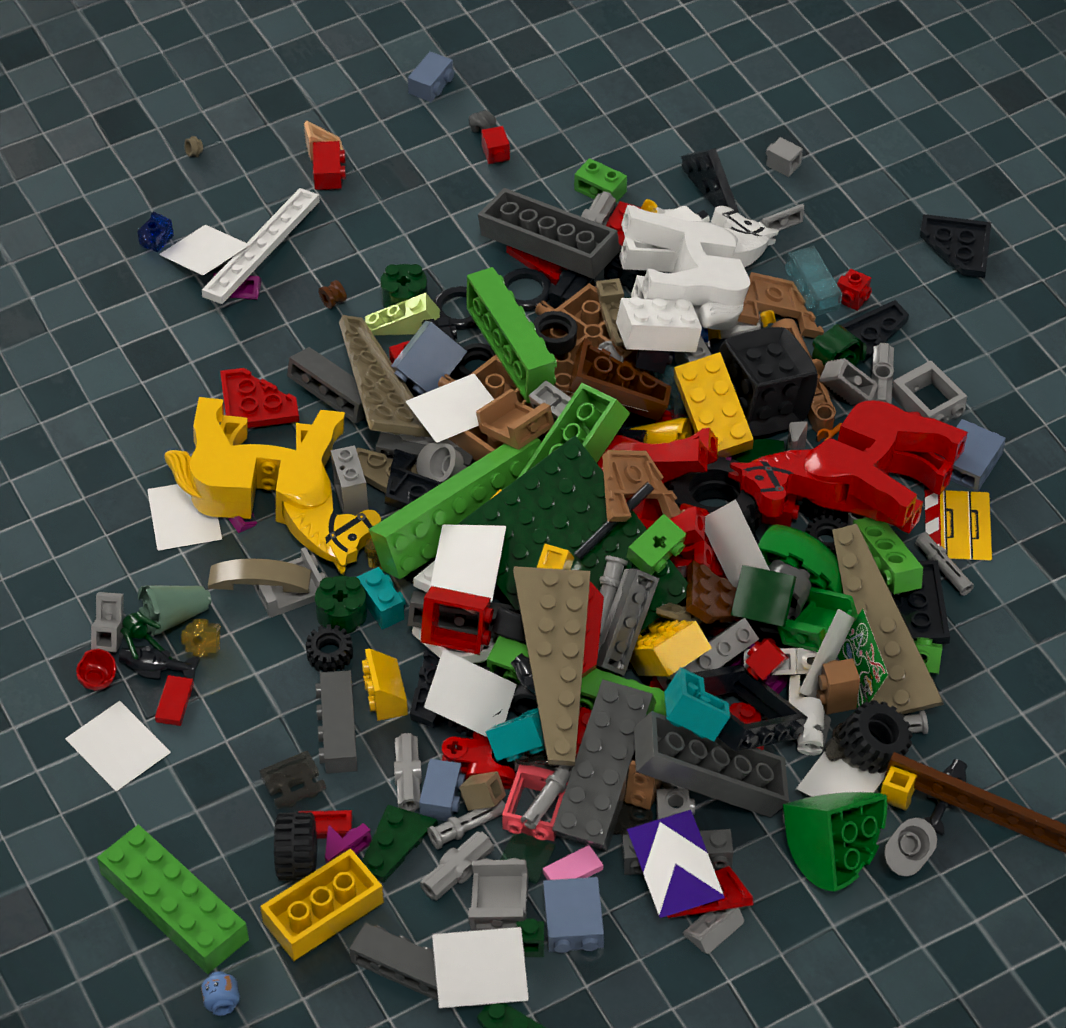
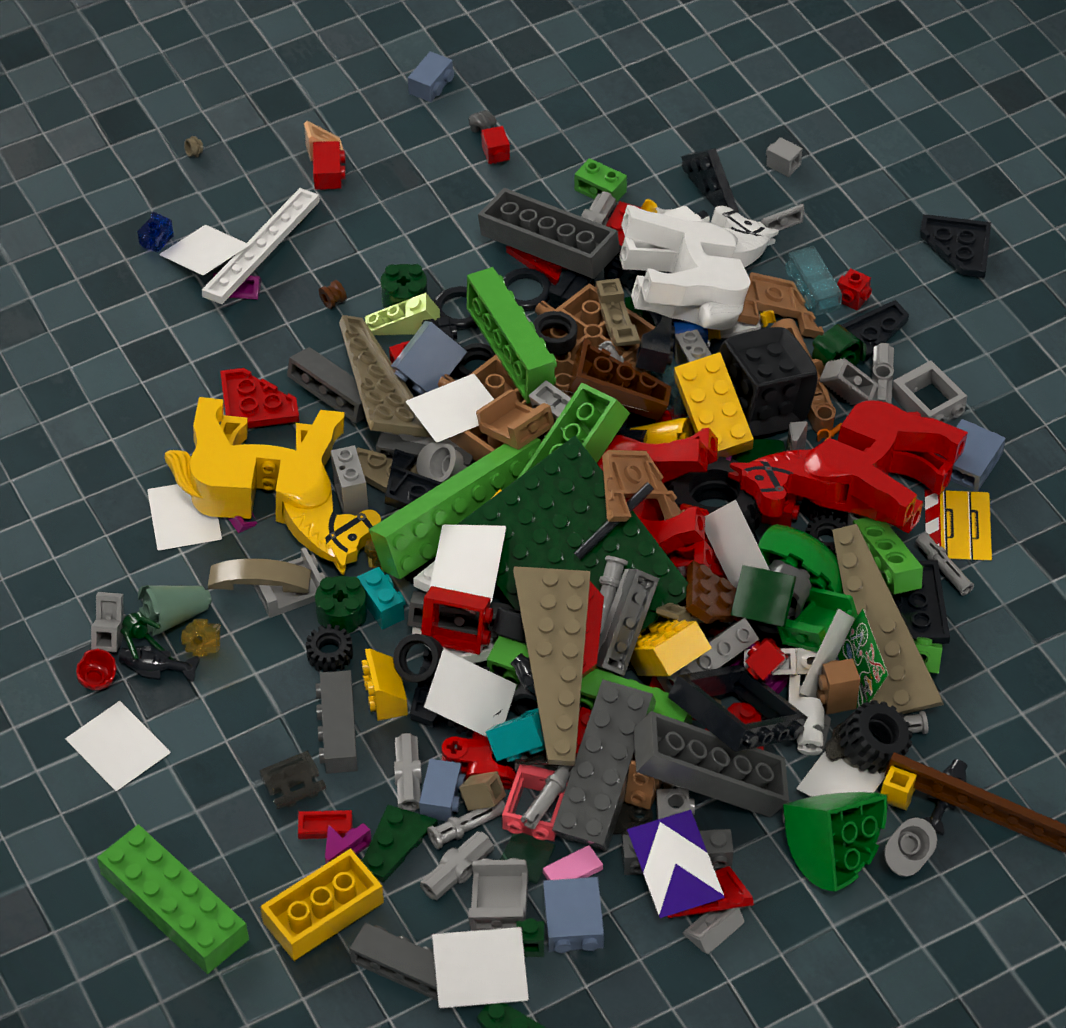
red tile [155,675,194,726] -> none
medium blue head [201,971,240,1015] -> none
black tyre [274,812,317,881] -> none
yellow panel [537,544,574,570] -> none
white brick [616,297,702,352] -> none
bright green brick [626,514,686,575] -> none
teal brick [665,667,730,741] -> none
none -> black tyre [393,634,443,684]

